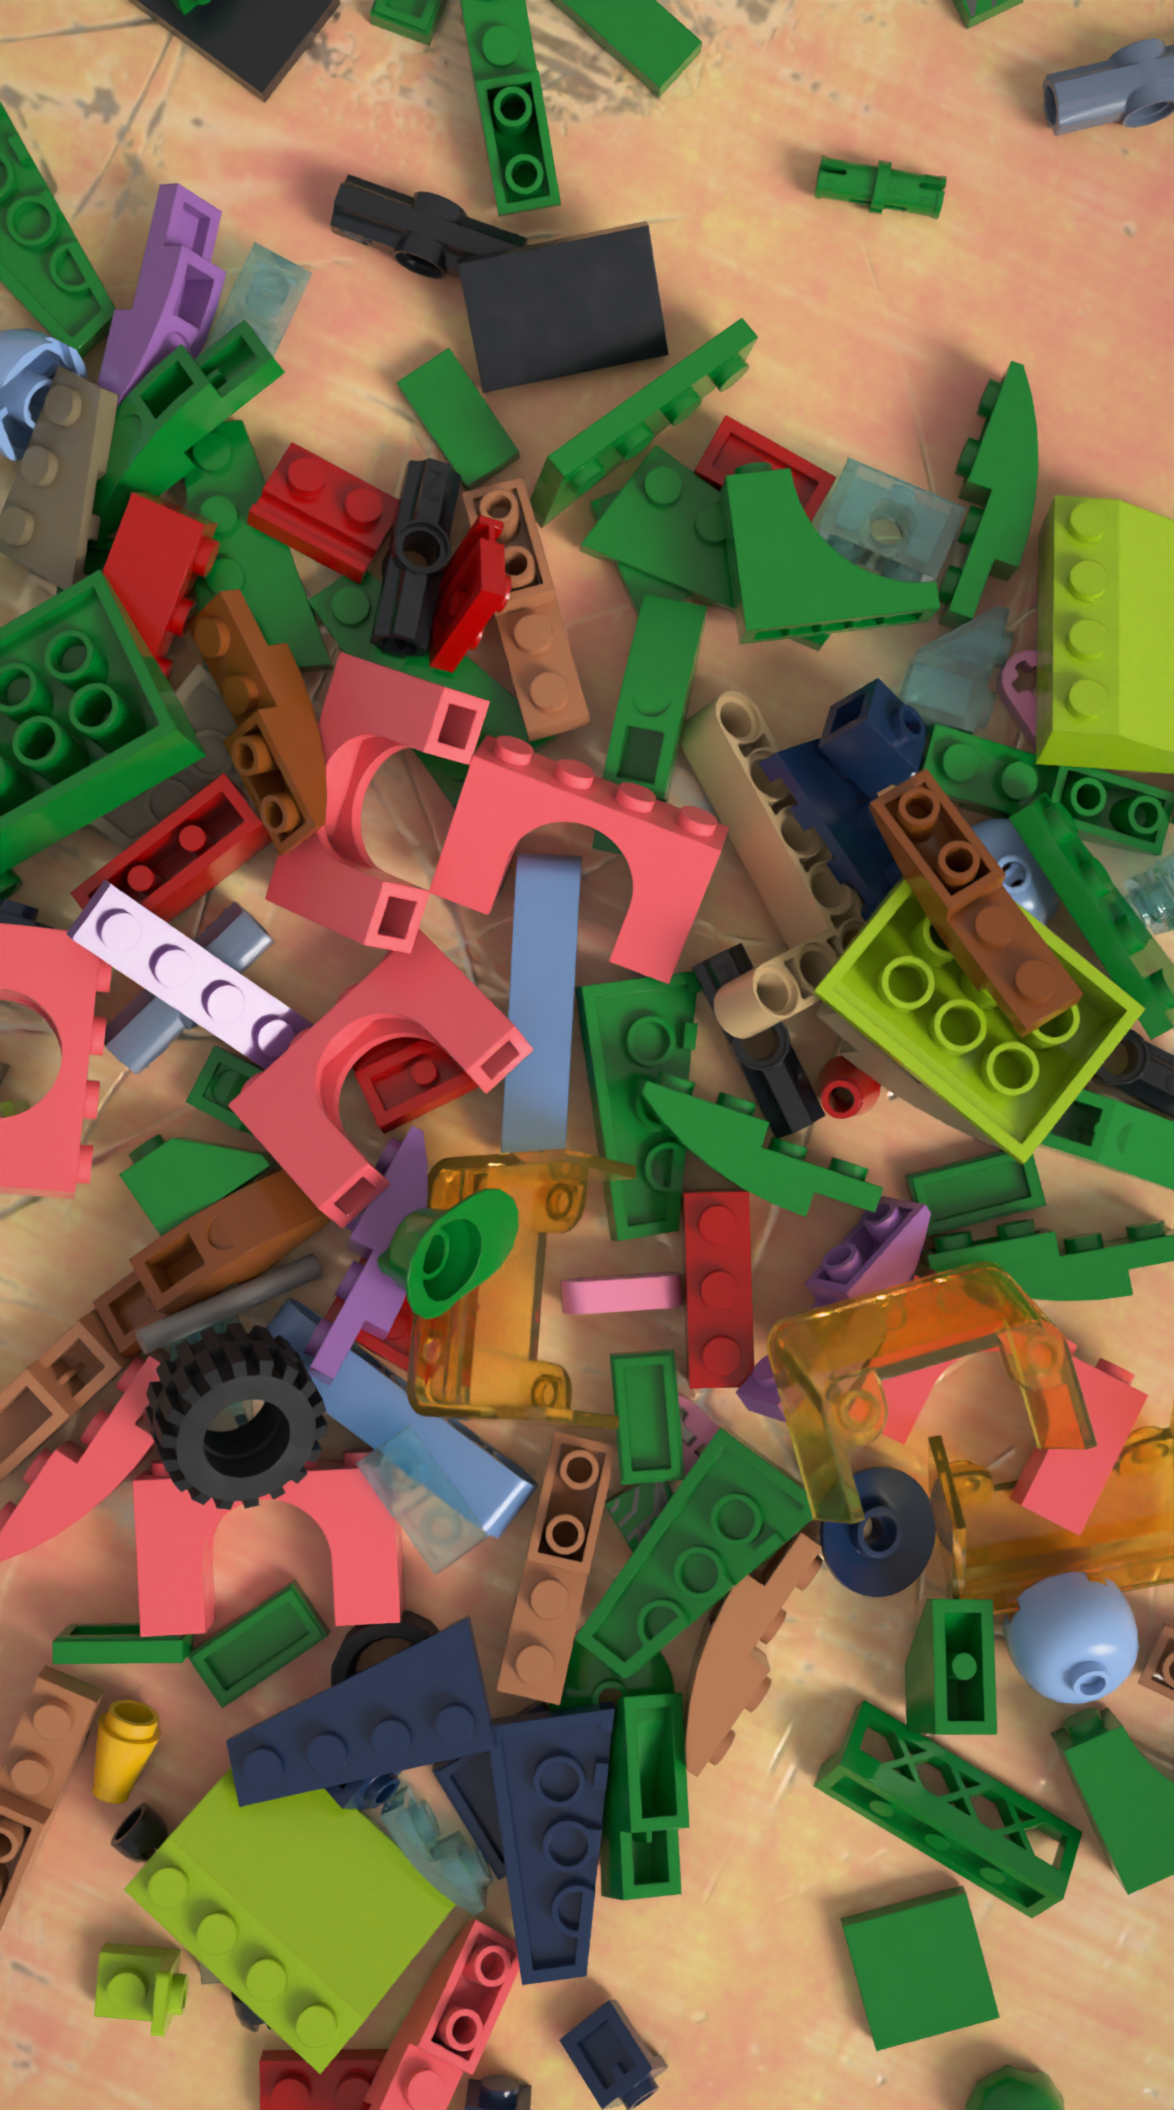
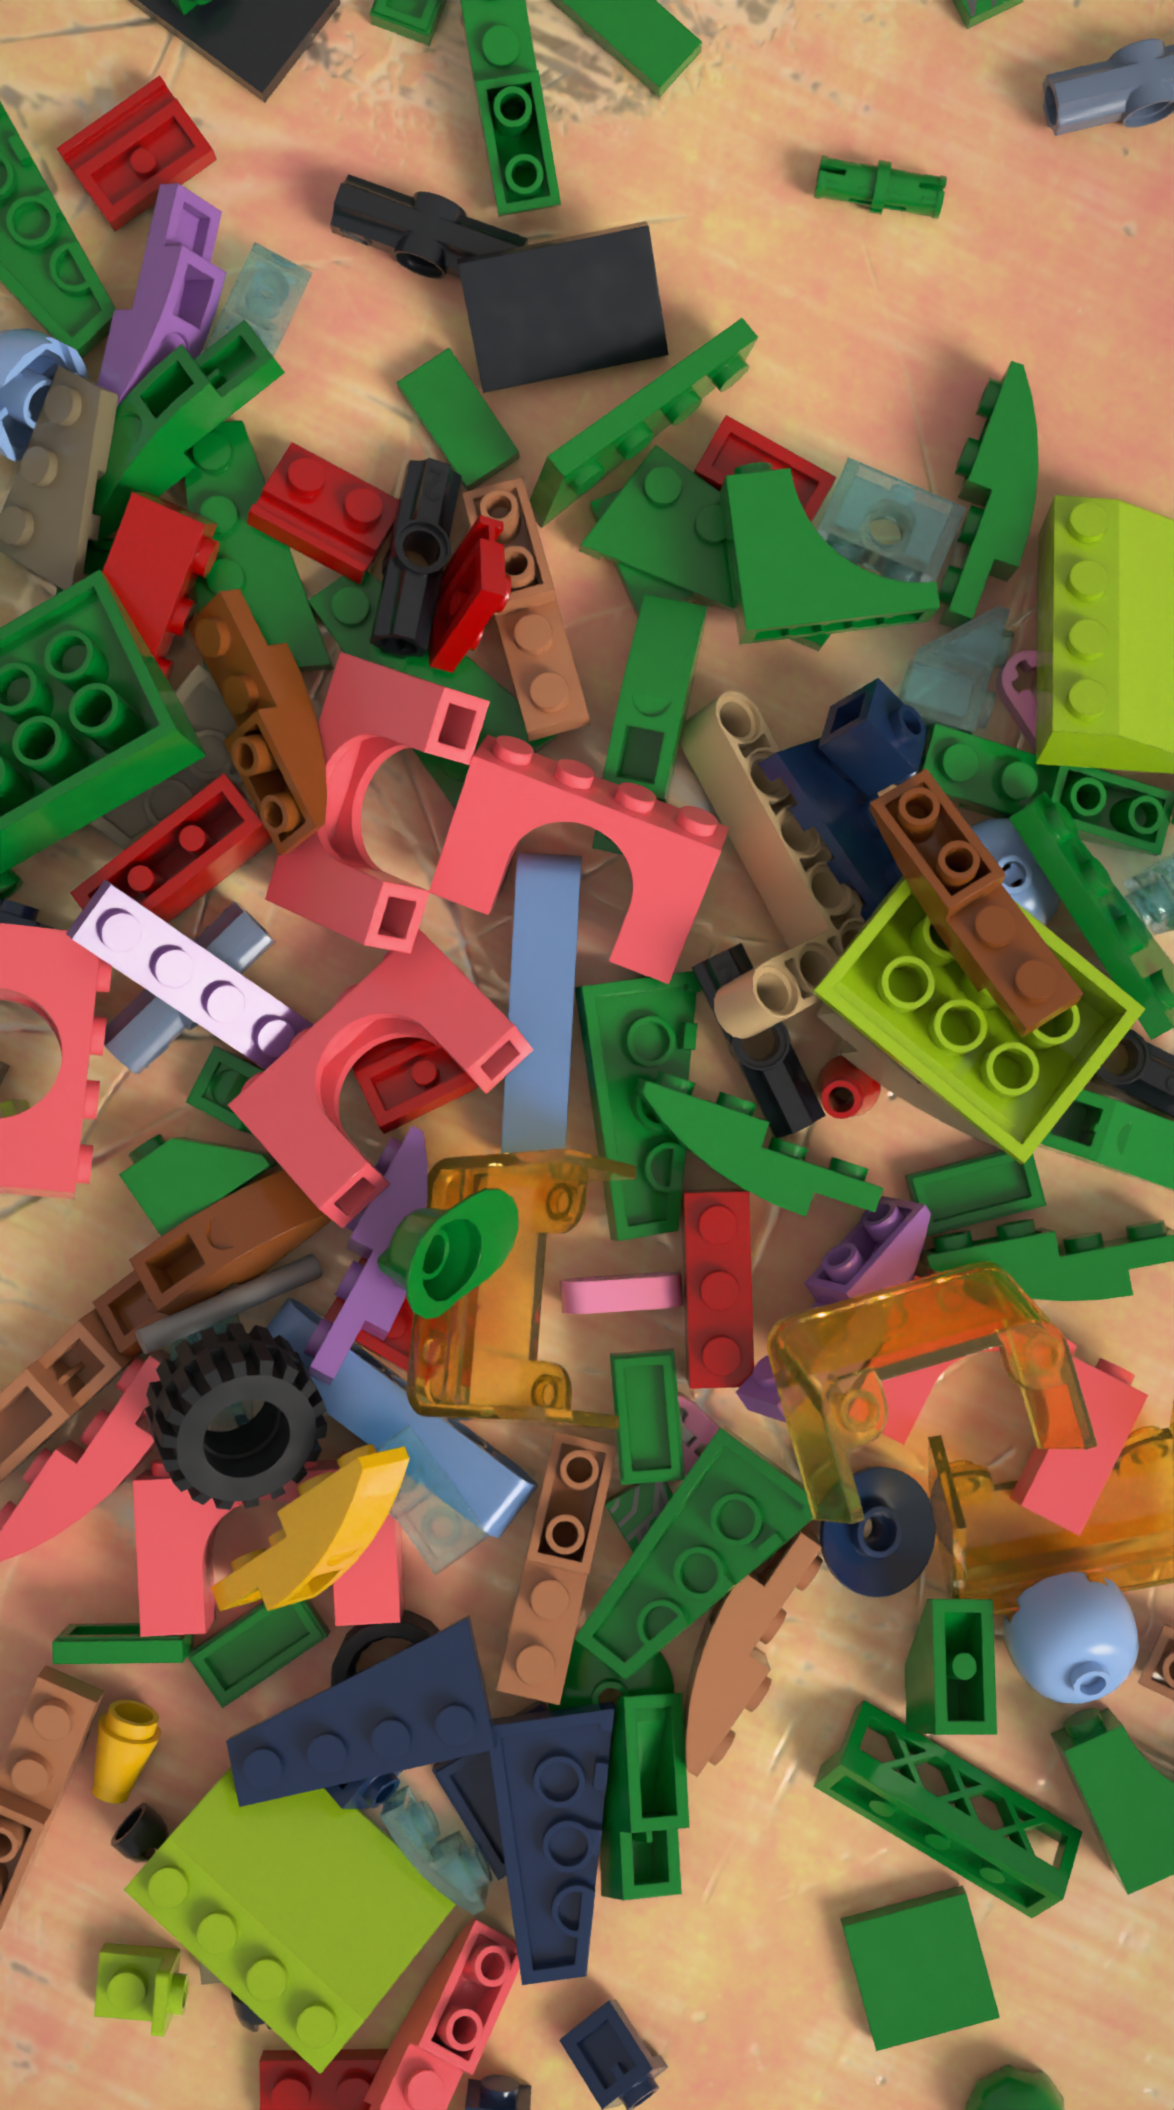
none -> red plate [56,75,217,232]
none -> yellow slope [211,1444,410,1611]

